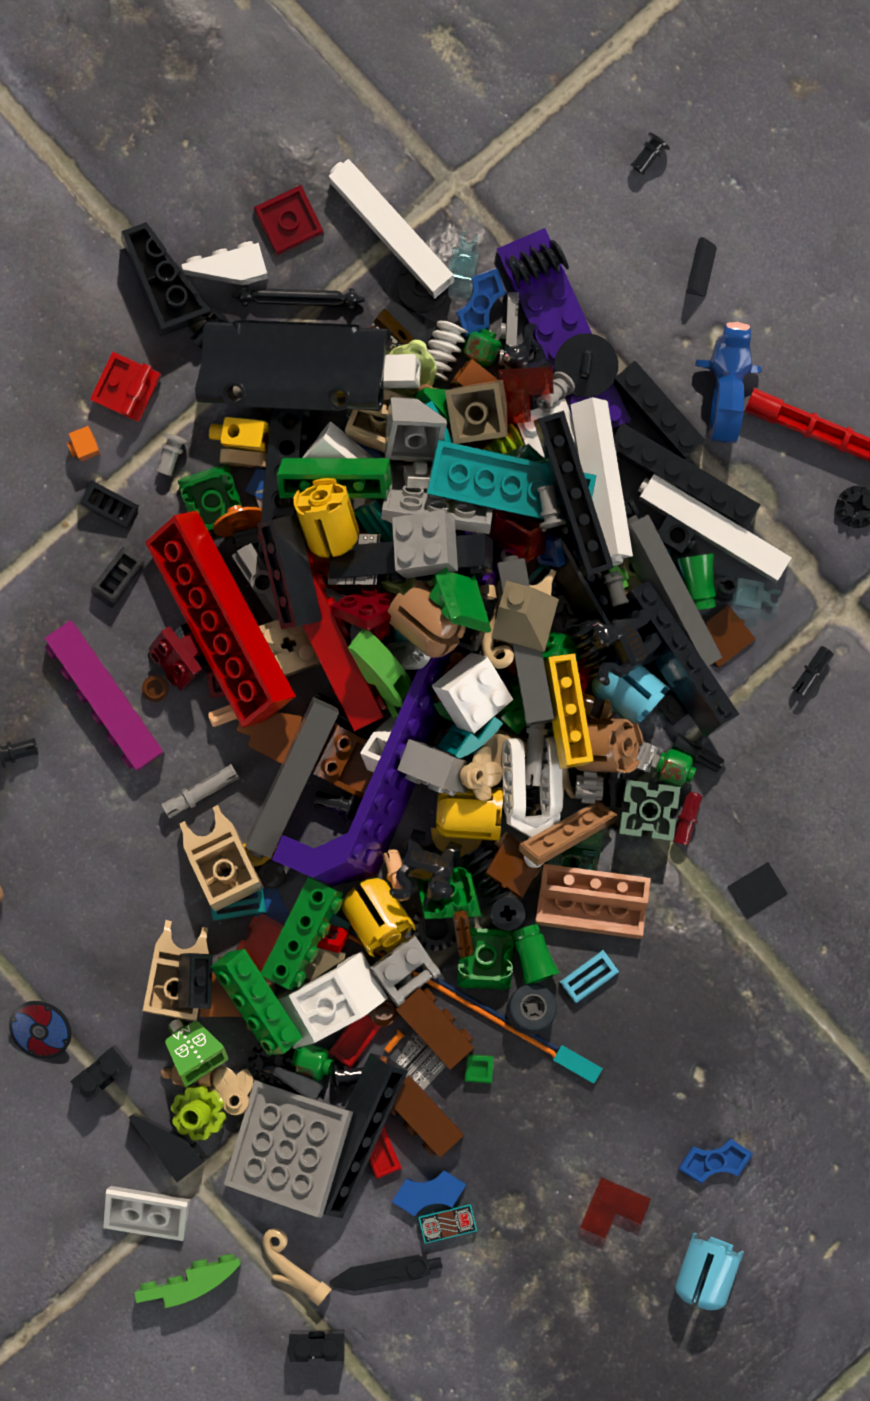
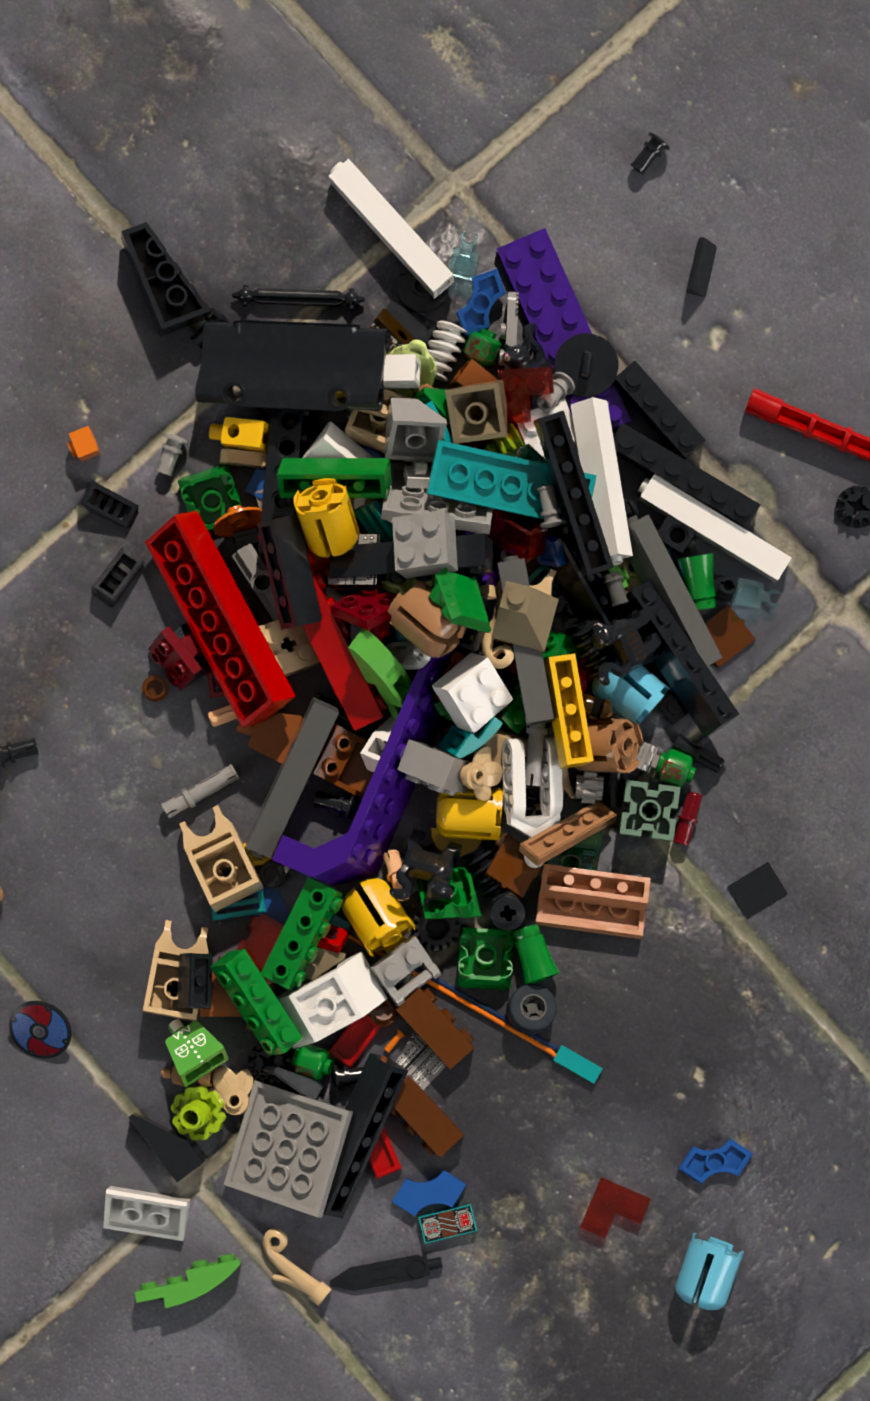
magenta brick [44,620,165,771] -> none
black brick [70,1045,132,1102] -> none
red plate [90,351,162,423] -> none
white slope [181,241,269,286] -> none
dark red tile [253,185,324,256] -> none
black brick [289,1329,345,1362] -> none
reddish brown axle [453,910,473,958] -> none
green tile [465,1054,494,1083] -> none
black piece [509,240,569,289] -> none
medium azure tile [560,950,619,1004] -> none
blue animal [695,322,762,443] -> none
black axle [792,646,834,698] -> none

